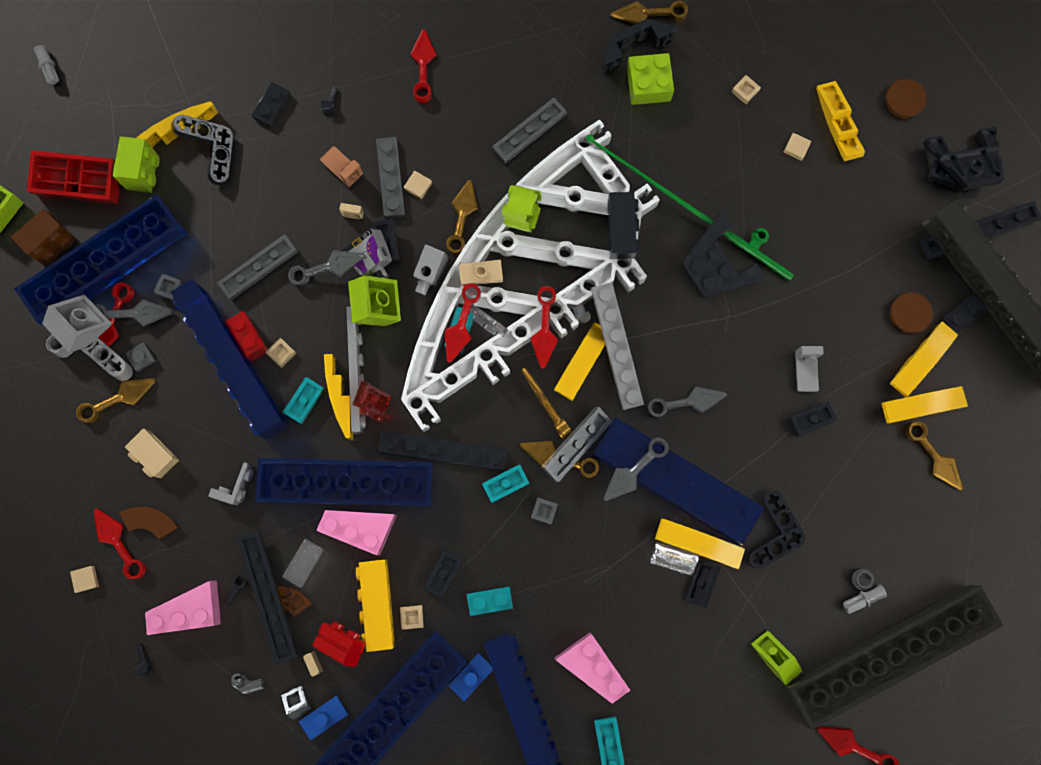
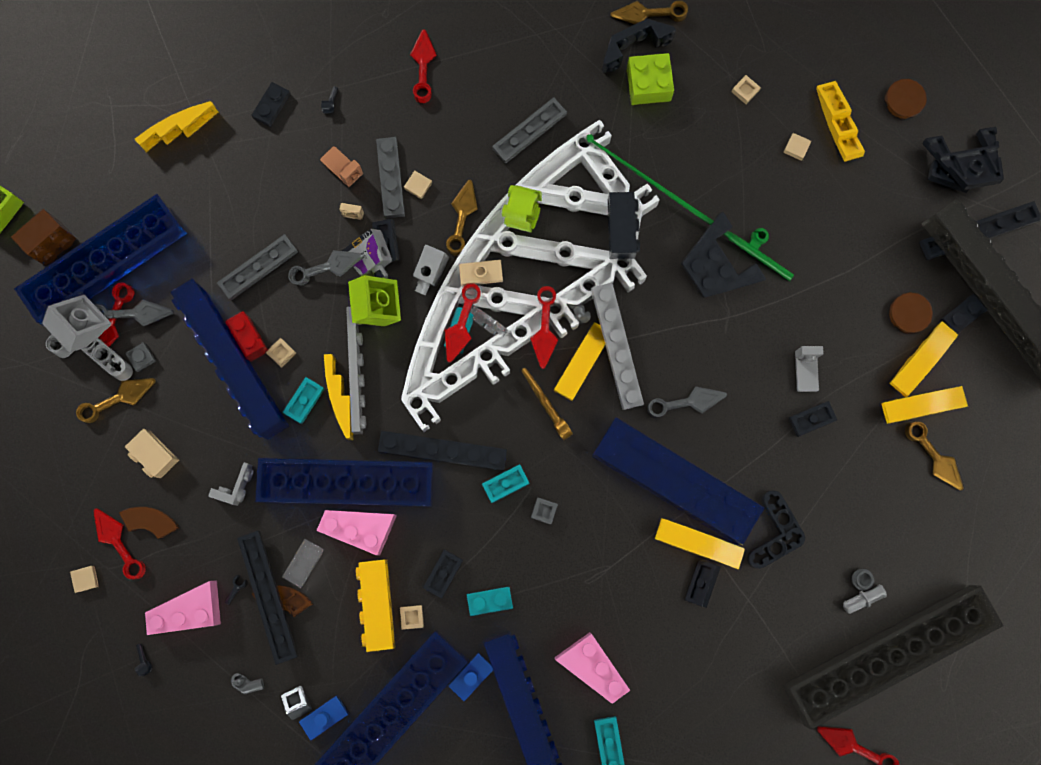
red brick [26,150,121,204] -> none
light grey axle [33,45,59,85] -> none
lime brick [113,136,159,193] -> none
dark grey plate [154,273,183,301] -> none
black beam [171,115,233,185] -> none
tan tile [303,651,323,677] -> none
red brick [313,621,366,667] -> none
clear red bracket [352,381,393,423] -> none
pearl gold piece [520,441,599,478] -> none
dark grey plate [541,407,612,483] -> none
dark grey piece [604,438,669,501] -> none
clear plate [650,542,698,575] -> none
lime slope [751,631,803,685] -> none

